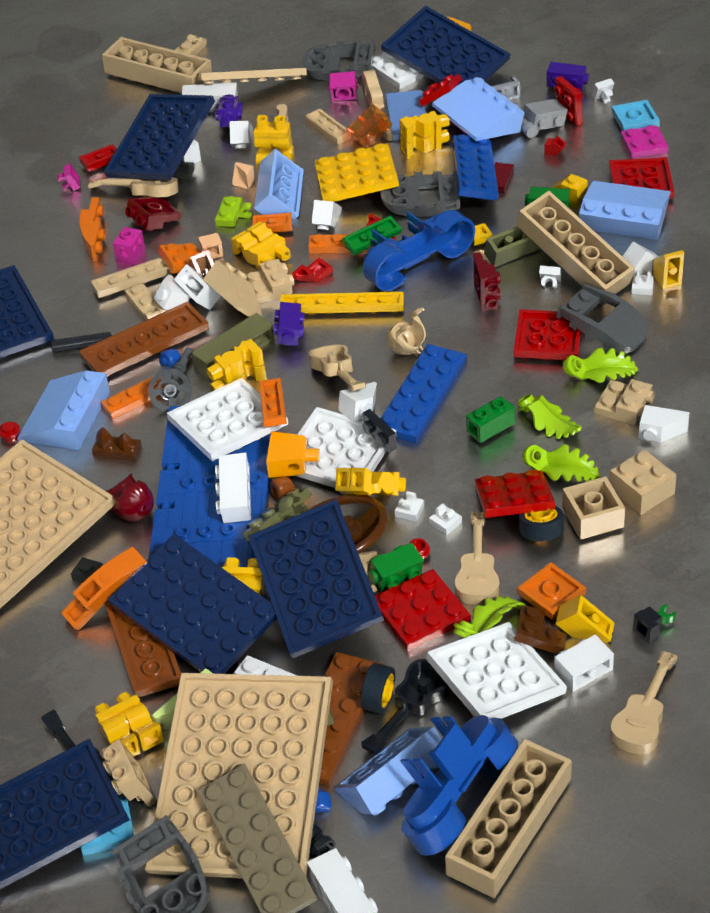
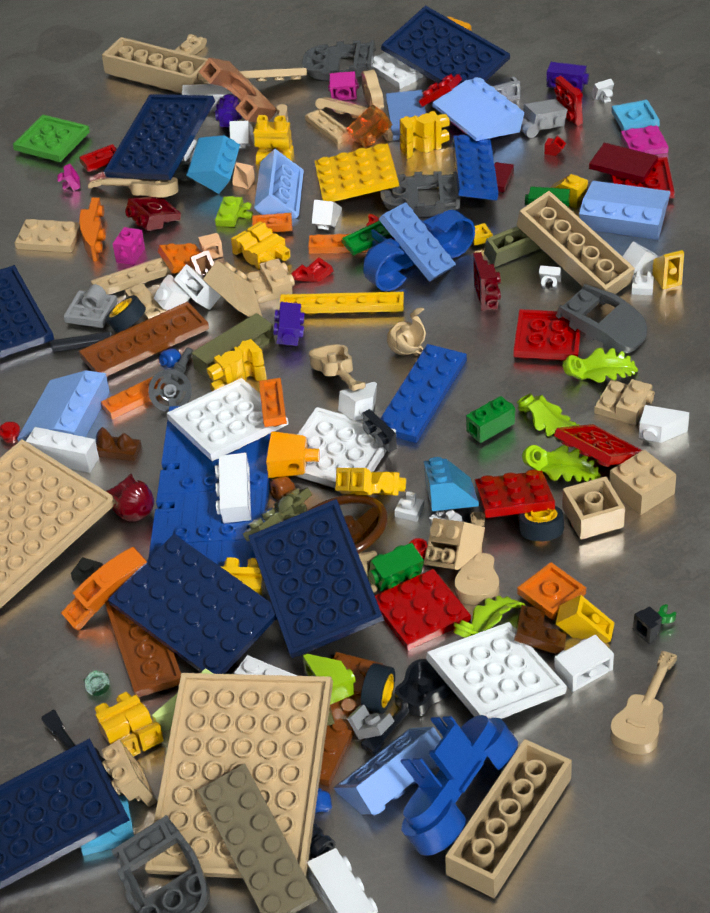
none -> bright green plate [13,115,90,162]
none -> tan plate [14,219,81,253]
none -> white brick [26,427,99,473]
none -> light grey plate [64,284,118,328]
none -> clear green plate [84,671,110,696]
none -> black wheel [106,295,146,333]
none -> dark azure slope [186,135,240,194]
none -> nougat arch [198,57,277,122]
none -> lime slope [303,654,356,705]
none -> tan plate [316,97,370,119]
none -> light grey bracket [348,705,394,740]
none -> medium blue plate [379,202,456,282]
none -> dark azure slope [424,457,479,511]
none -> tan slope [424,518,485,570]
none -> red plate [554,424,643,467]
none -> dark red tile [589,142,658,183]

